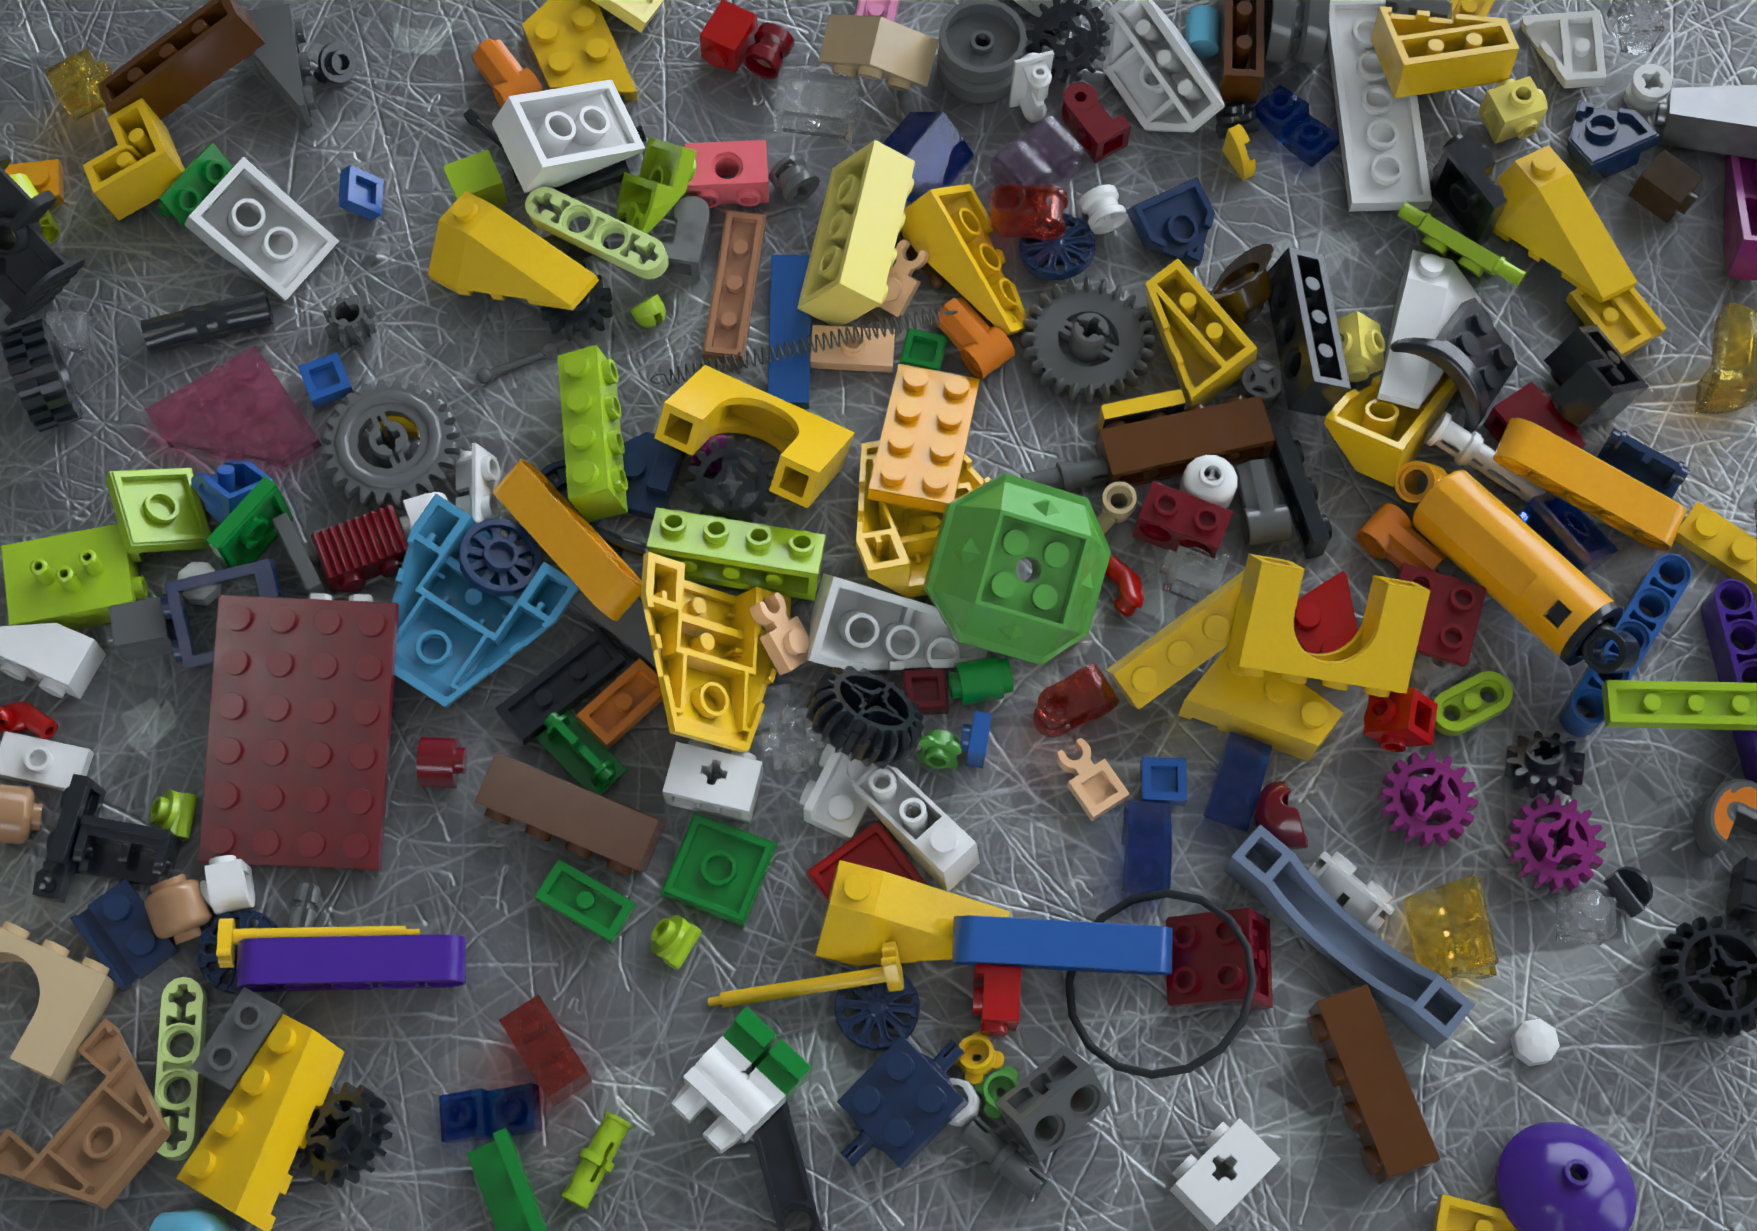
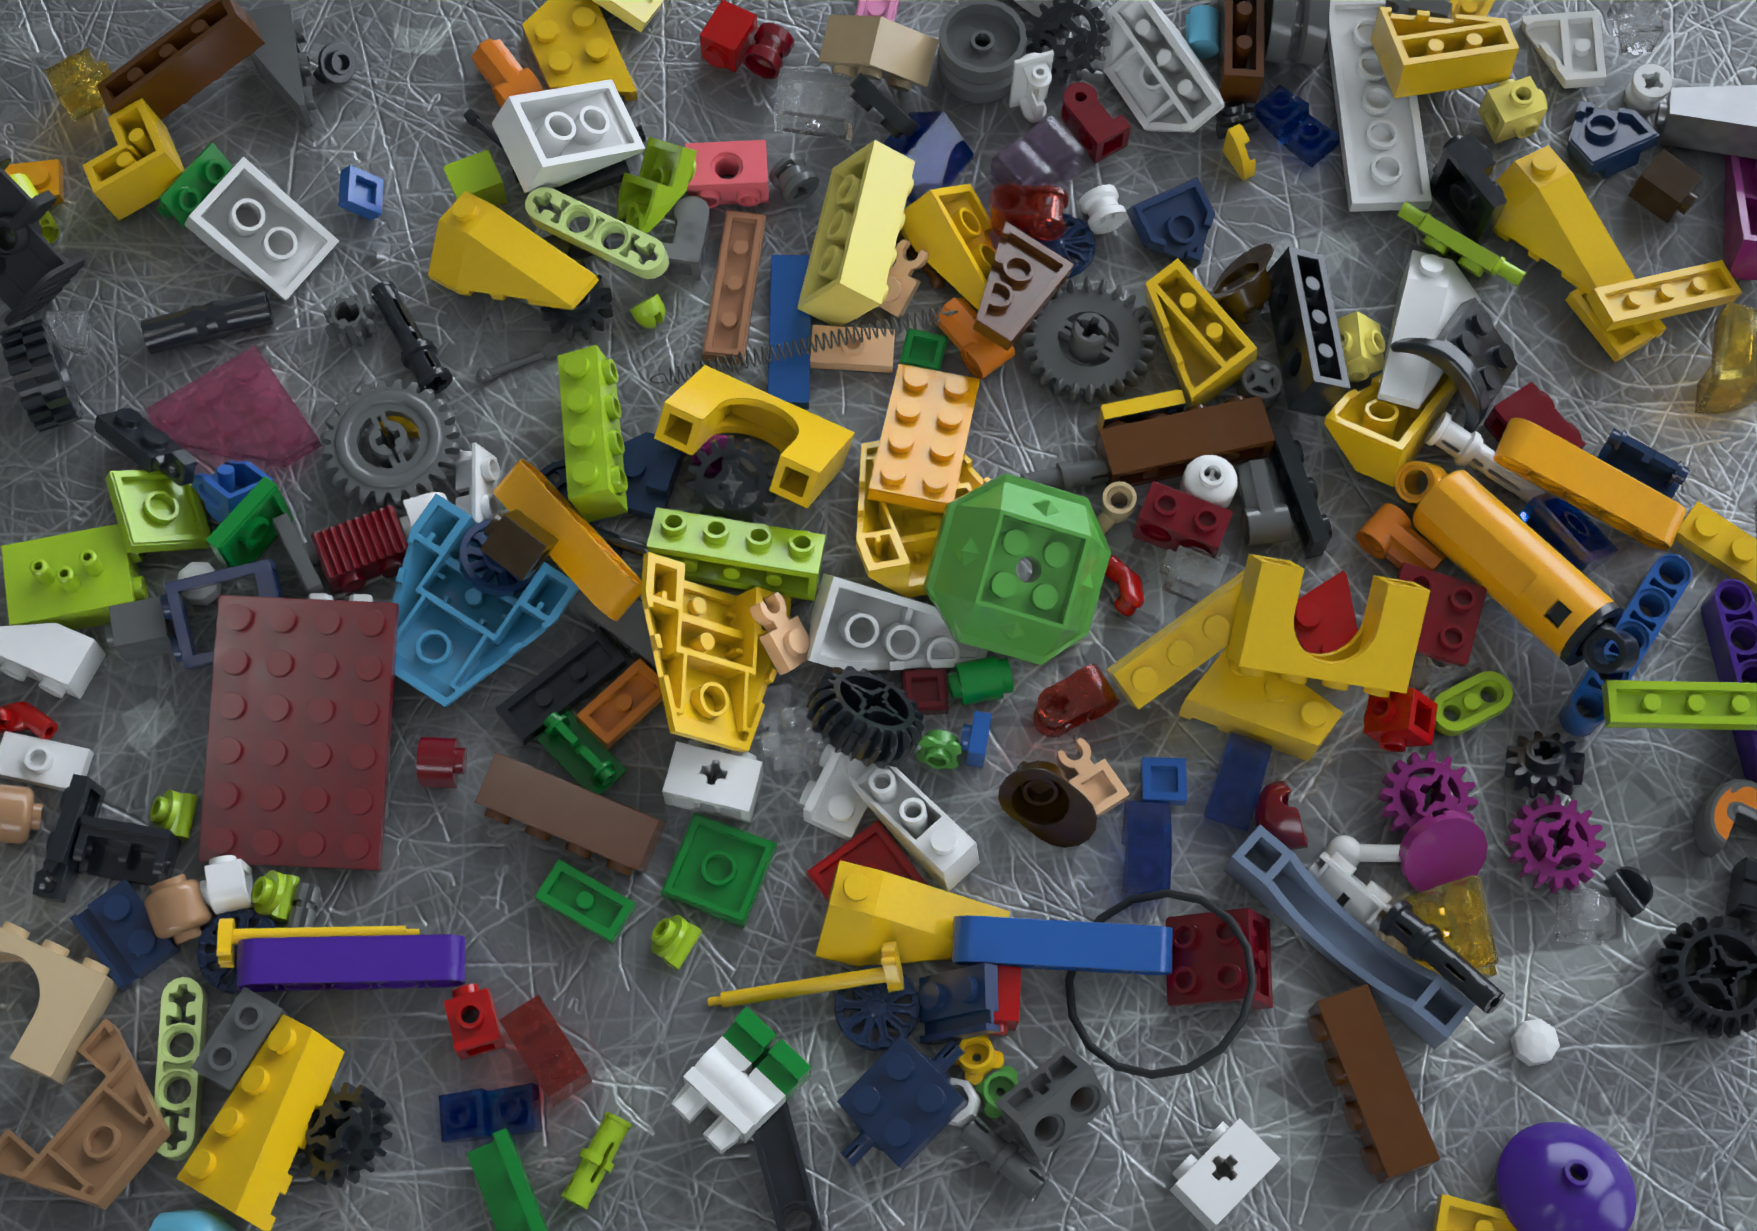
blue plate [298,352,354,408] -> none
black brick [1544,324,1649,427] -> none
none -> black hinge [94,408,198,486]
none -> lime plate [251,870,300,923]
none -> black pin [370,281,453,394]
none -> red brick [443,984,506,1061]
none -> dark brown brick [480,509,559,581]
none -> black plate [850,72,920,139]
none -> dark blue plate [919,963,999,1046]
none -> wing [973,222,1074,351]
none -> dark brown piece [998,760,1097,848]
none -> white bar [1326,835,1401,866]
none -> black pin [1379,900,1505,1014]
none -> magenta tile [1399,810,1488,896]
none -> yellow plate [1586,260,1742,331]

